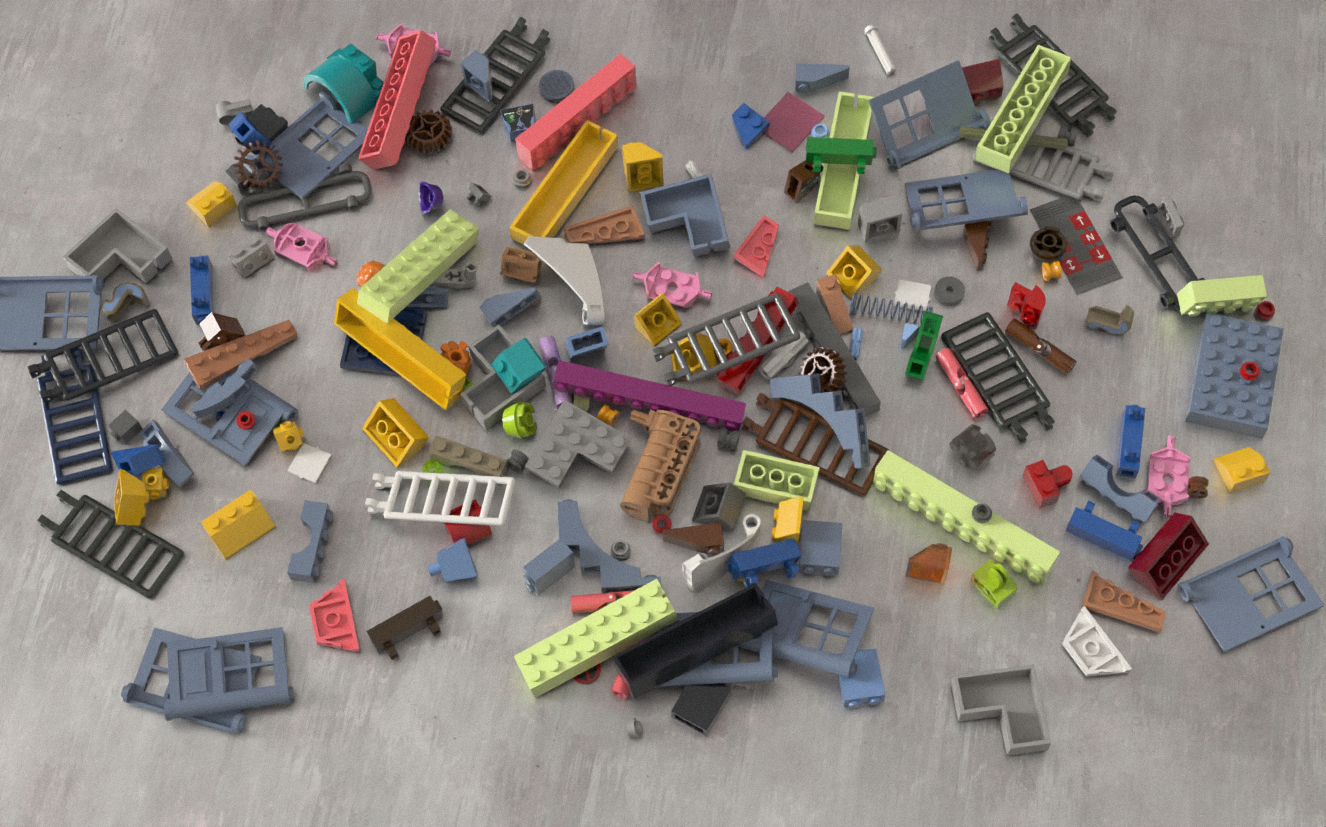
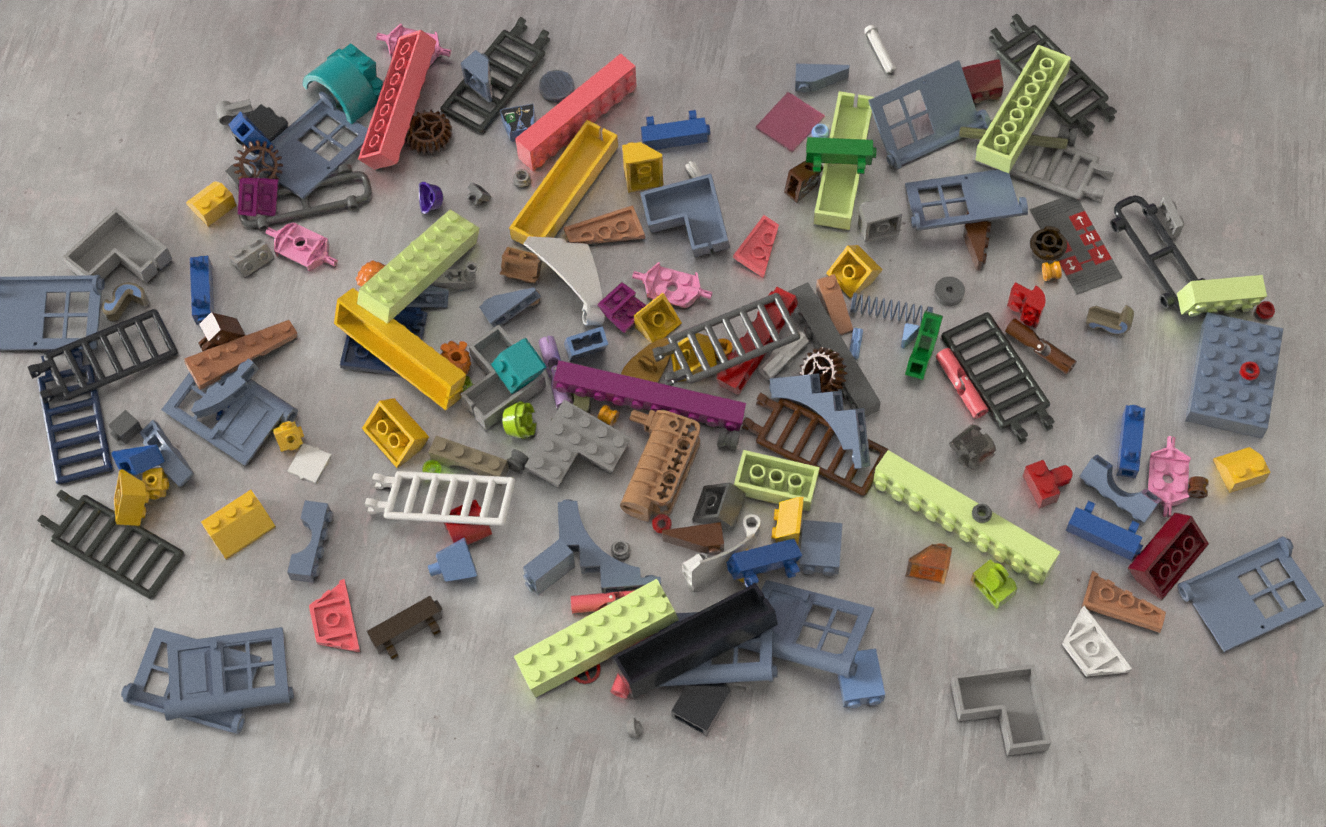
red plate [236,411,256,430] -> none
blue wing [732,103,770,149] -> none
white piece [894,279,931,313] -> none
none -> magenta slope [238,178,278,216]
none -> magenta slope [598,282,646,333]
none -> pearl gold shield [621,338,670,383]
none -> blue brick [641,110,711,150]

